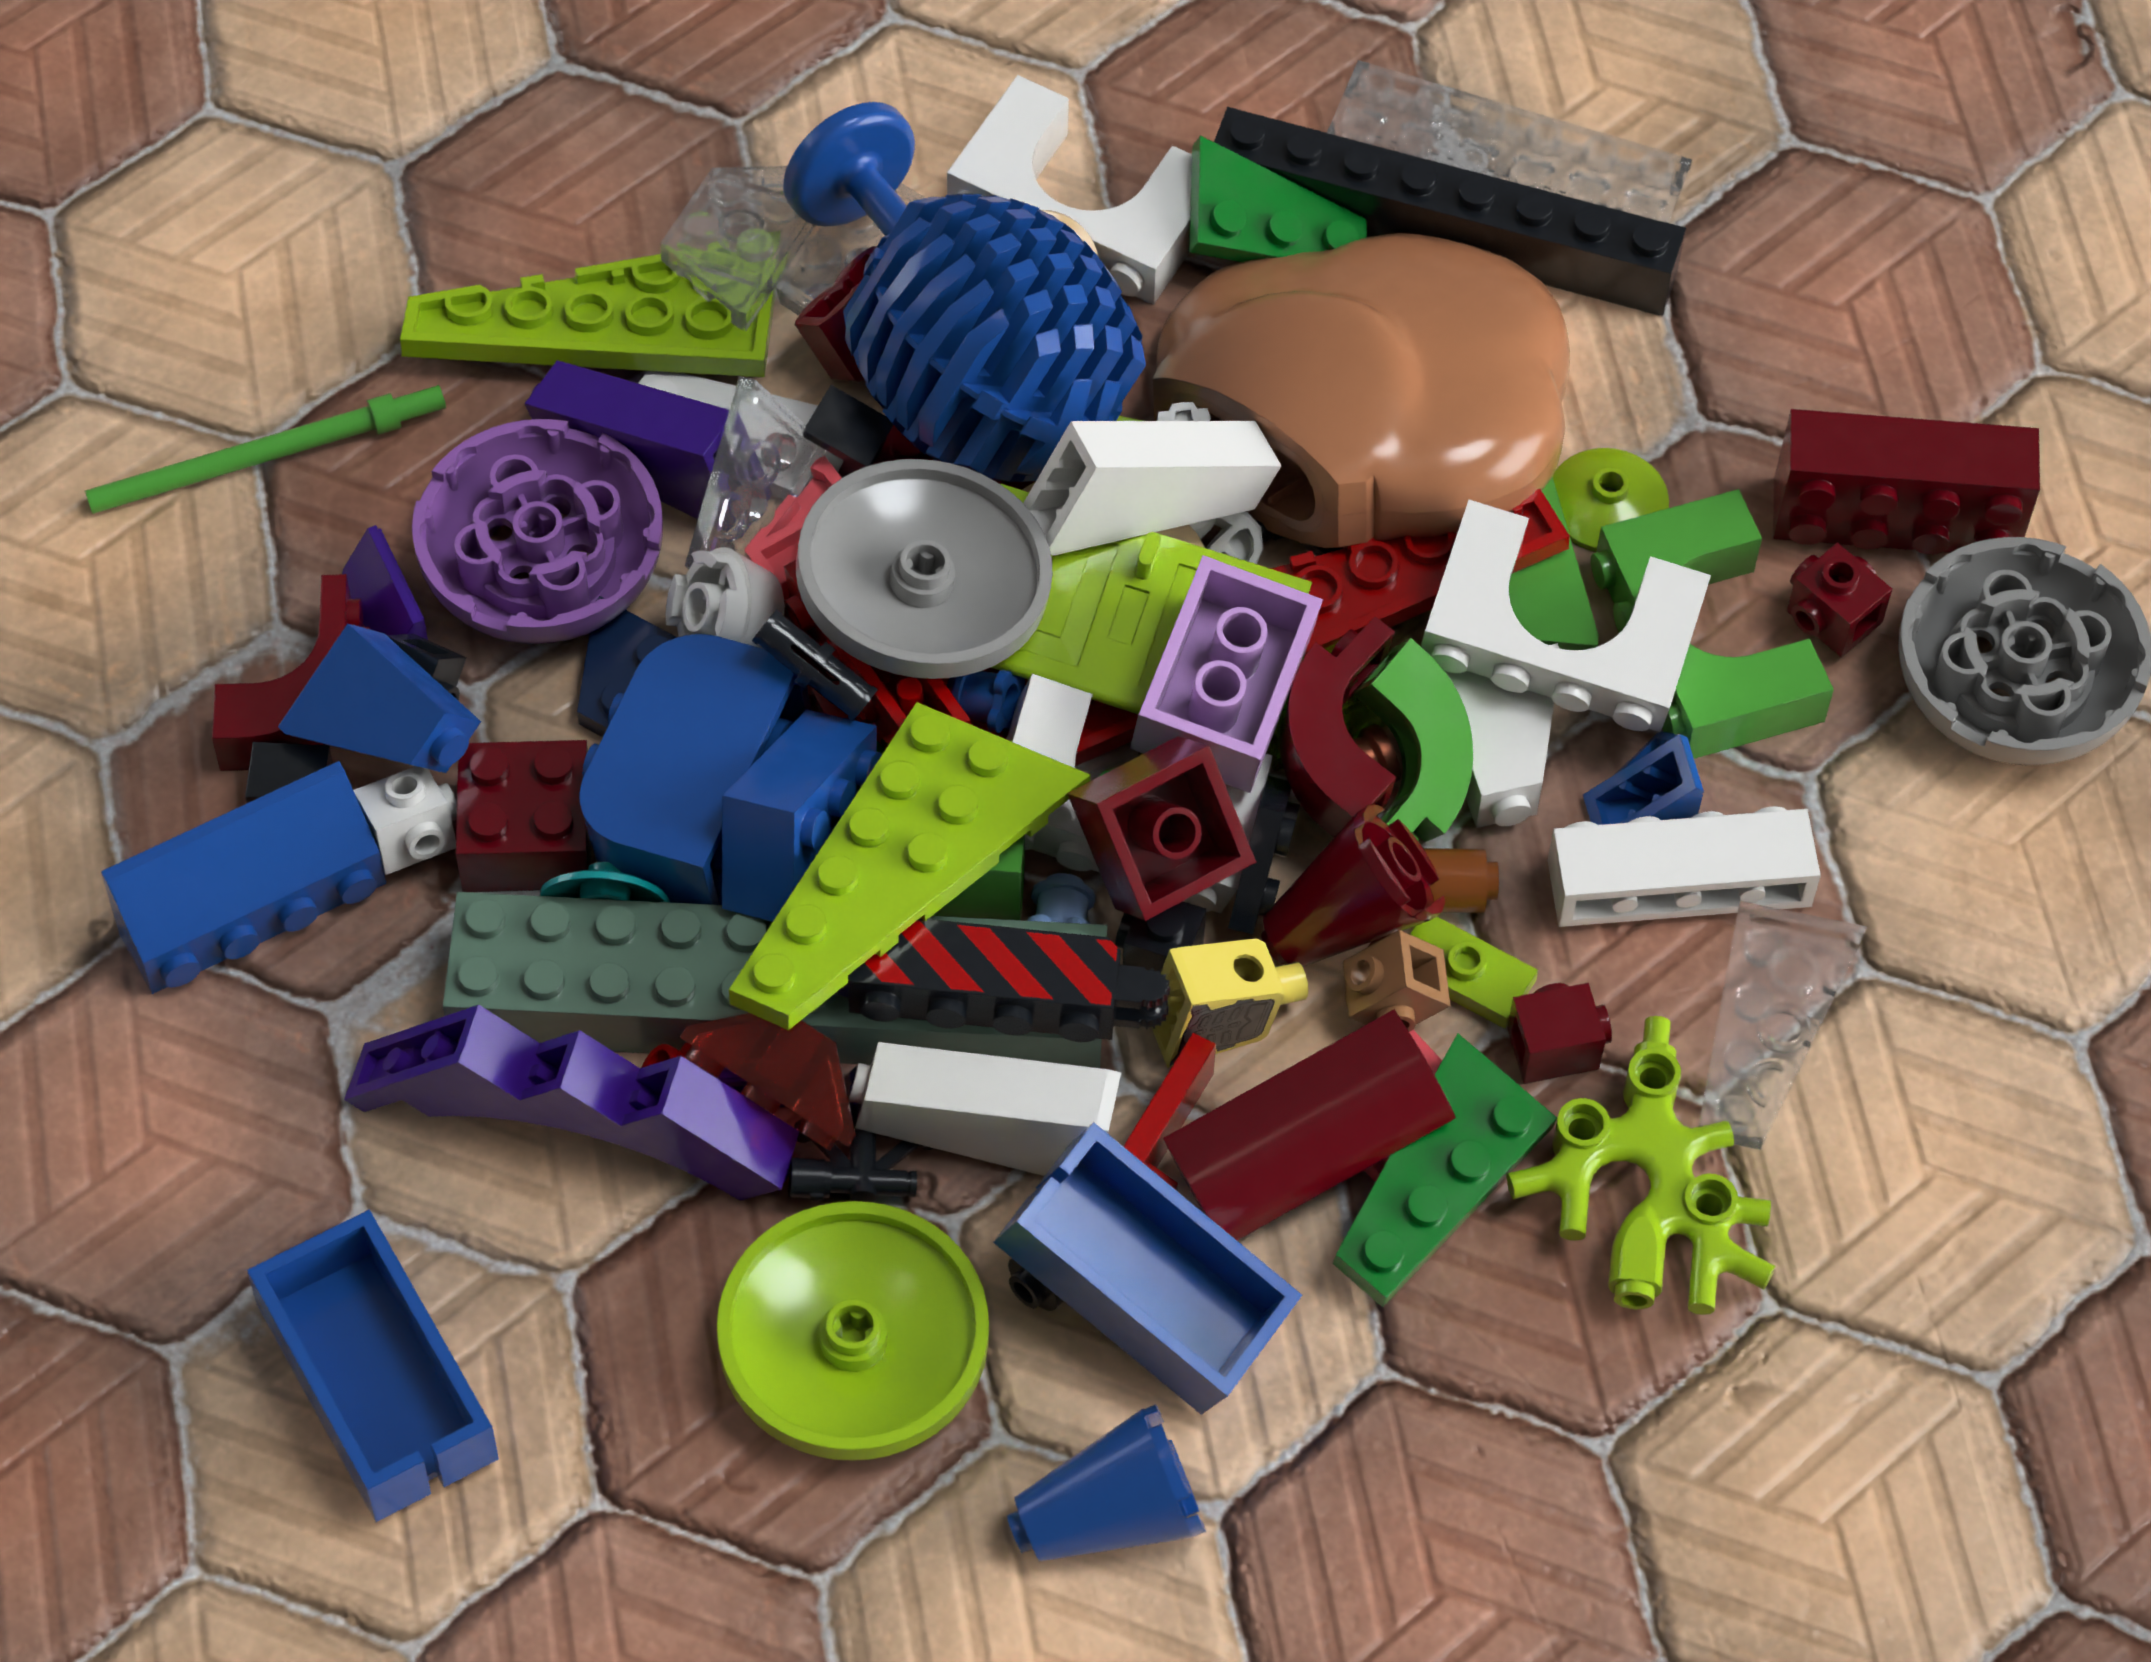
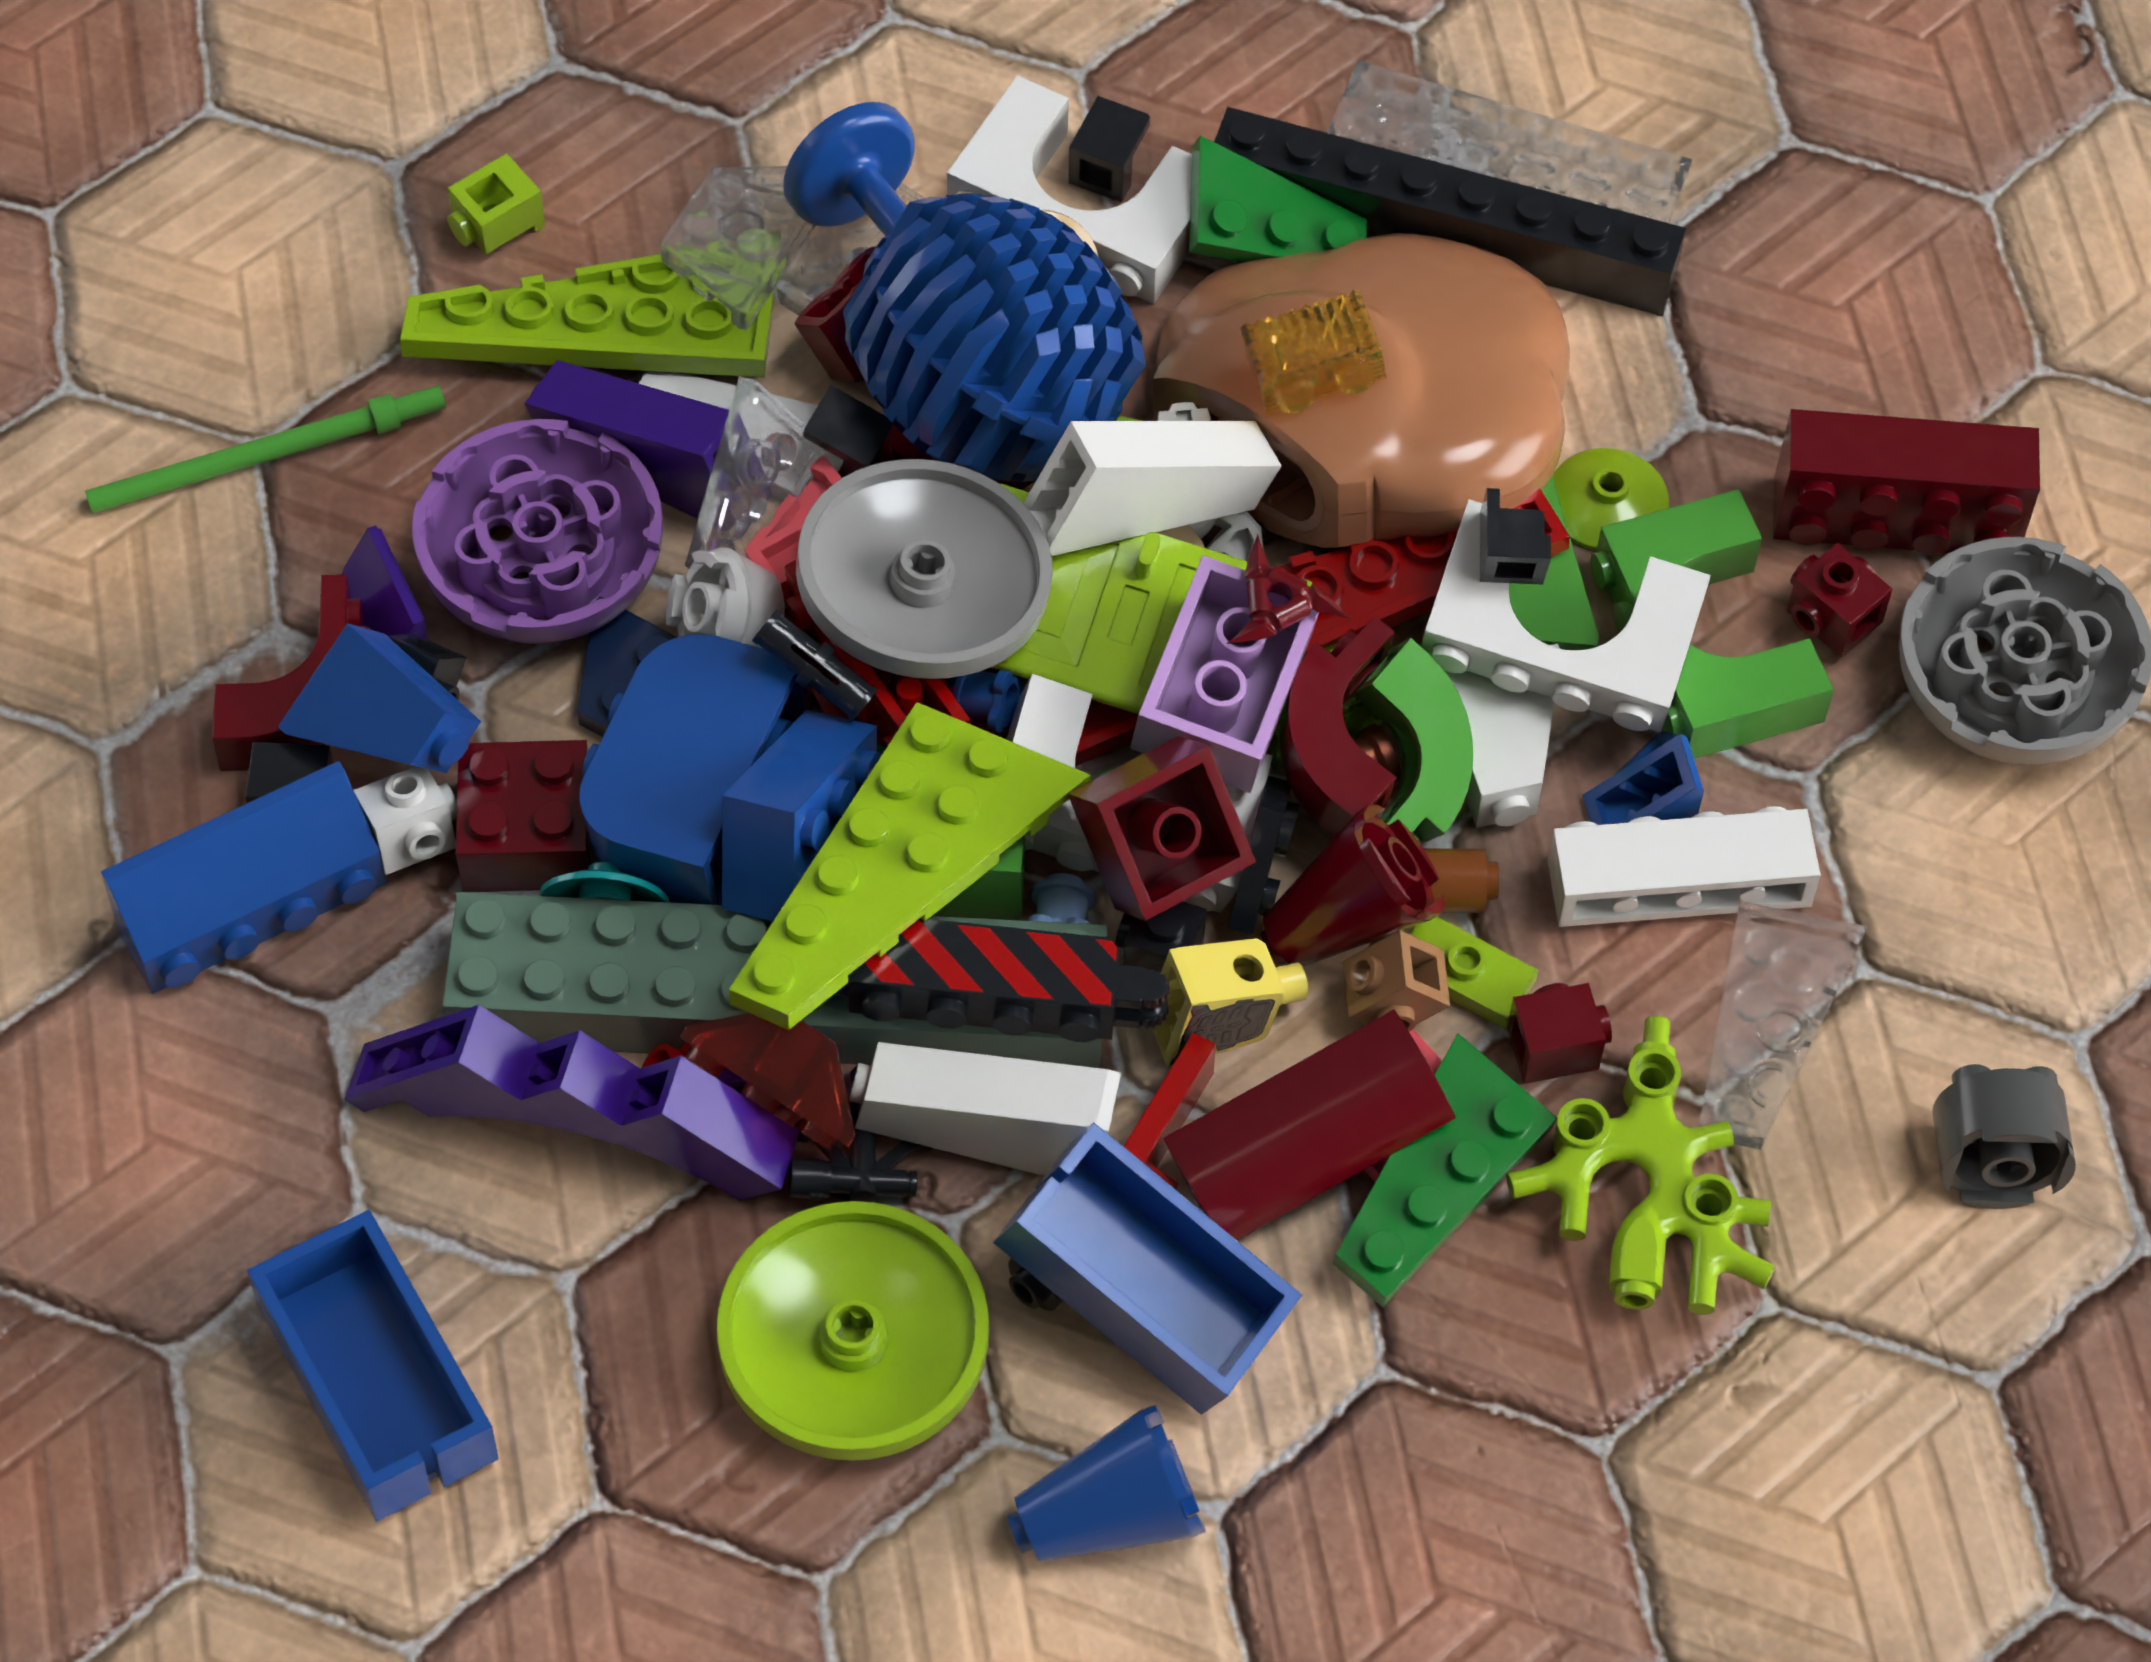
none -> lime brick [447,153,545,255]
none -> black panel [1068,96,1150,203]
none -> dark red piece [1226,534,1350,644]
none -> clear yellow brick [1240,289,1386,415]
none -> black panel [1480,488,1551,585]
none -> dark grey brick [1933,1064,2076,1209]

